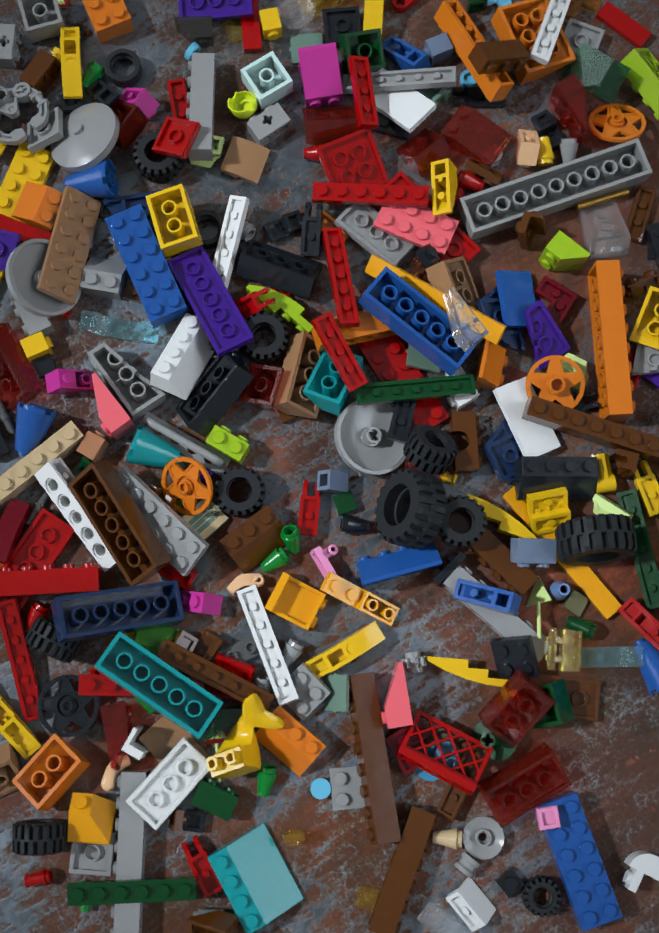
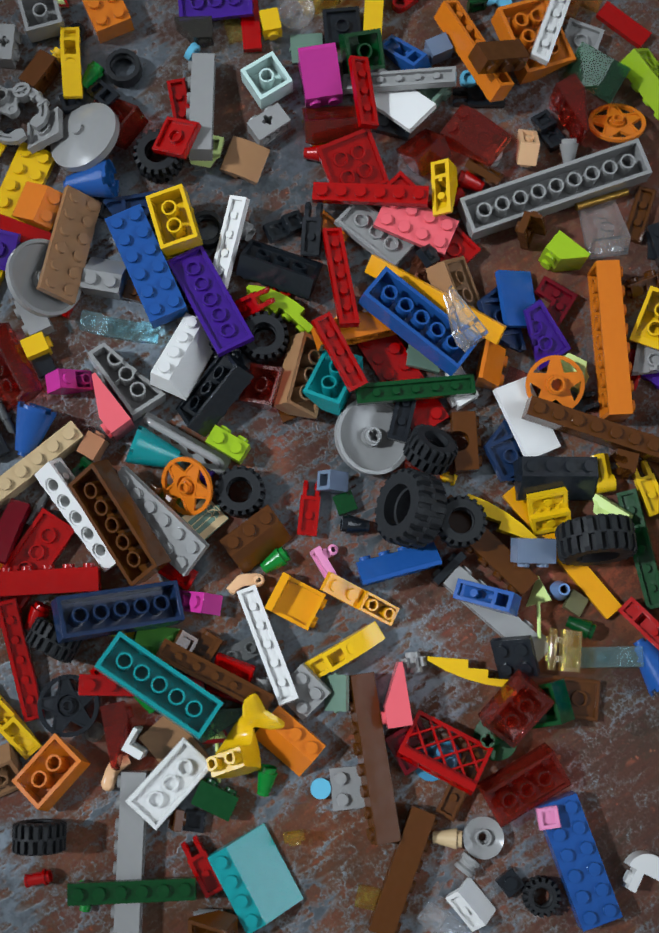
light orange slope [67,792,116,845] -> none
light grey plate [69,831,116,876] -> none
dark pink slope [116,87,160,119] -> none
neon yellow hair [227,91,258,119] -> none
green cone [280,524,300,554] -> none
light grey cone [282,638,304,669] -> none
yellow cone [537,136,555,166] -> none

